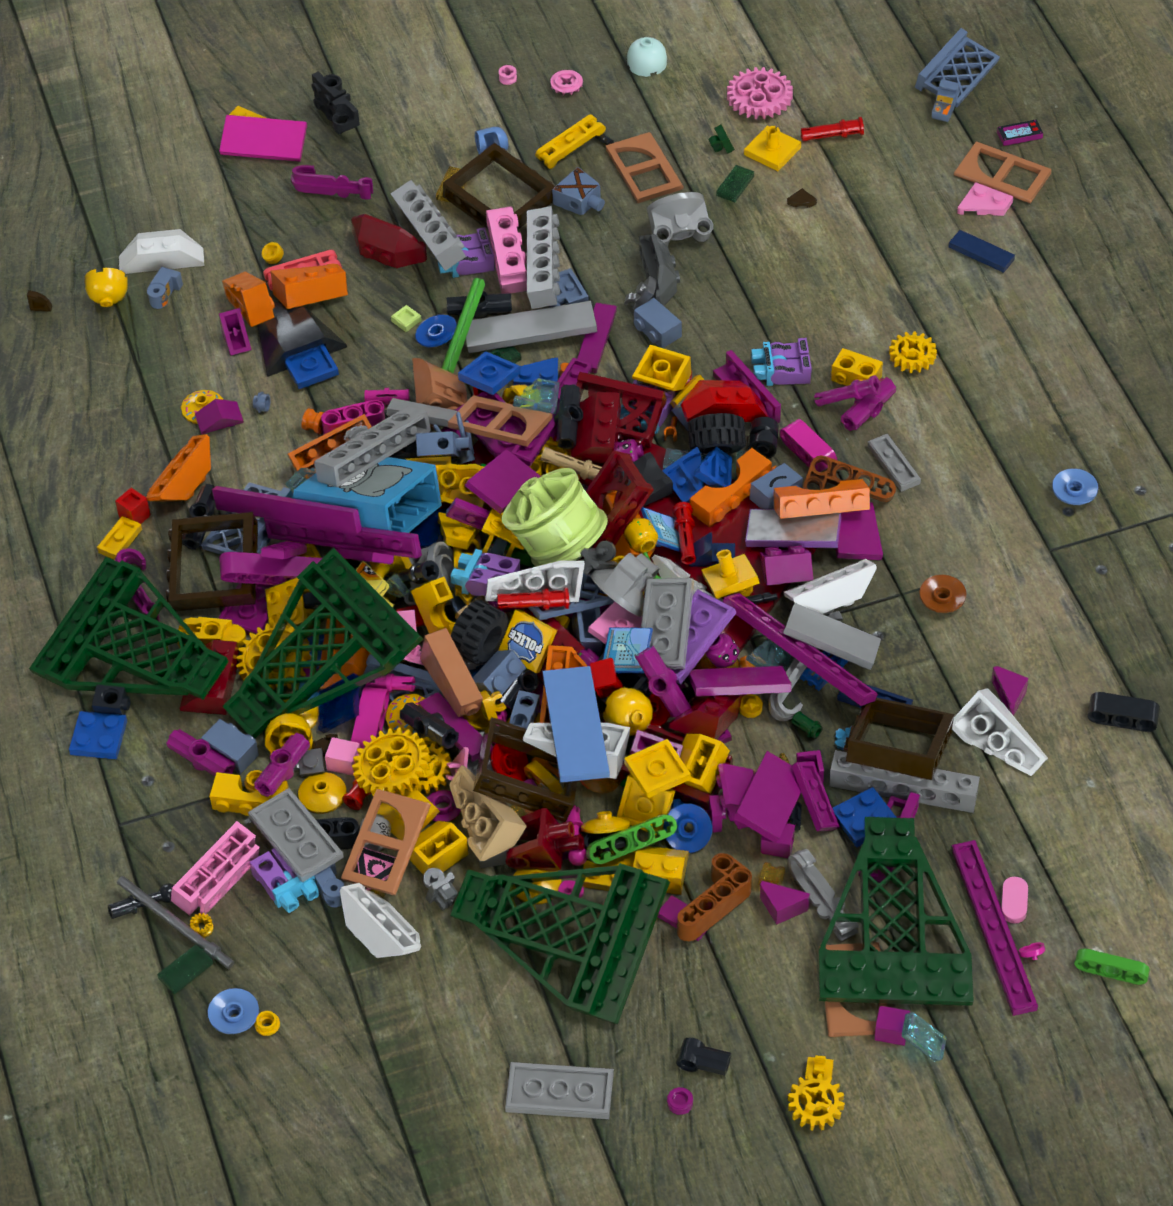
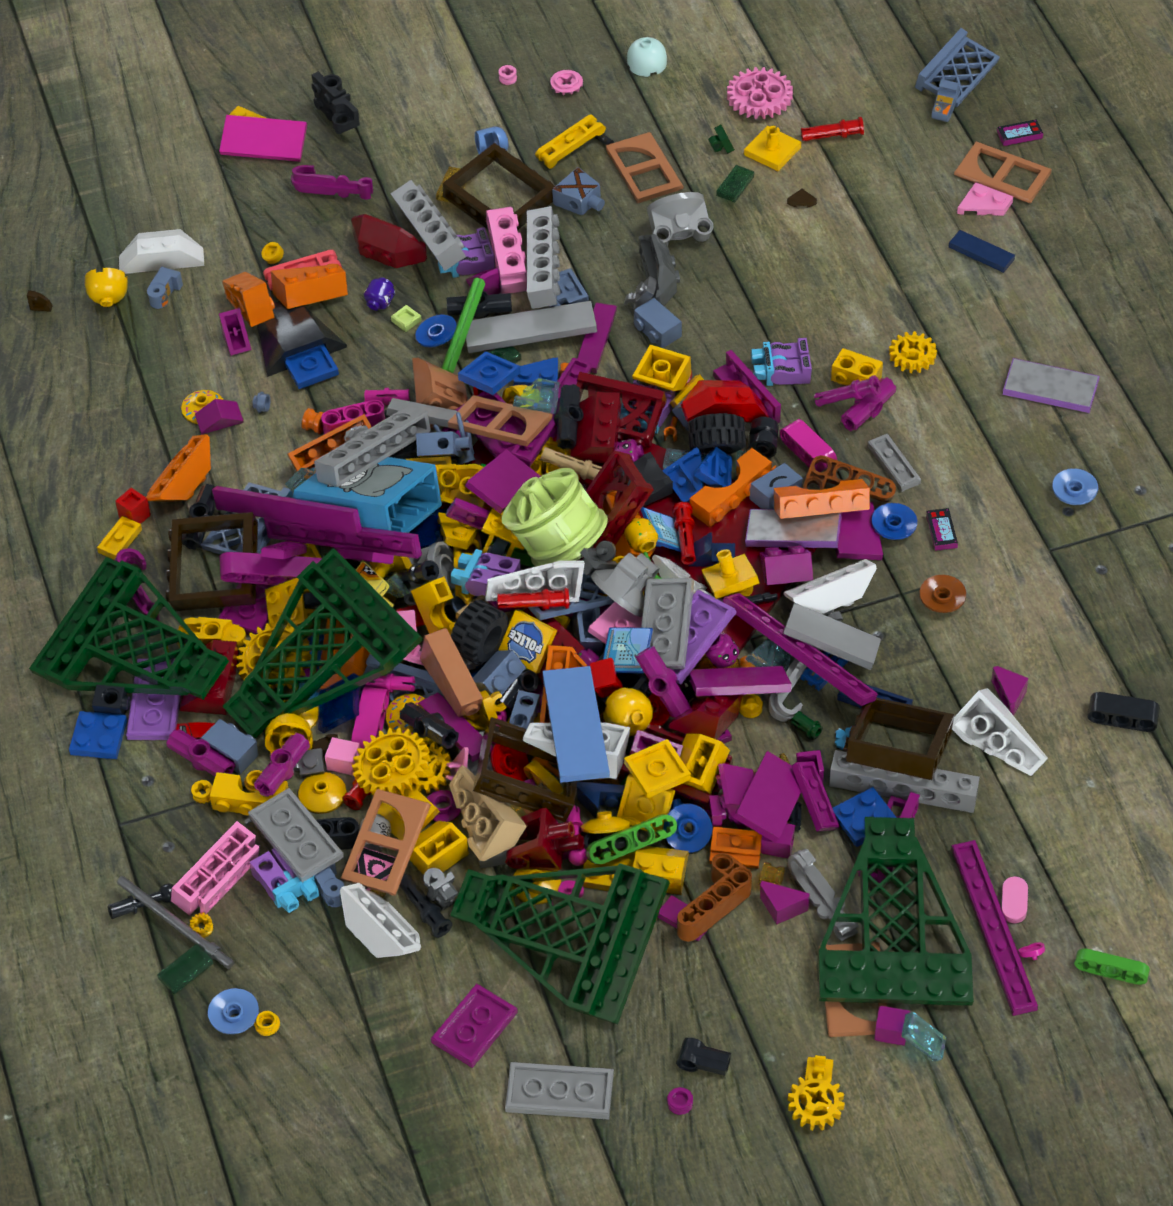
none -> medium lavender tile [126,659,181,740]
none -> red sticker [176,722,215,738]
none -> yellow bush [191,780,212,804]
none -> dark purple head [364,277,395,310]
none -> black pin [399,873,452,938]
none -> magenta tile [431,983,518,1068]
none -> magenta slope [466,268,501,295]
none -> dark blue slope [577,782,625,818]
none -> orange plate [709,827,762,869]
none -> blue dish [872,503,917,540]
none -> tile [926,508,958,551]
none -> flat silver tile [1003,358,1100,413]

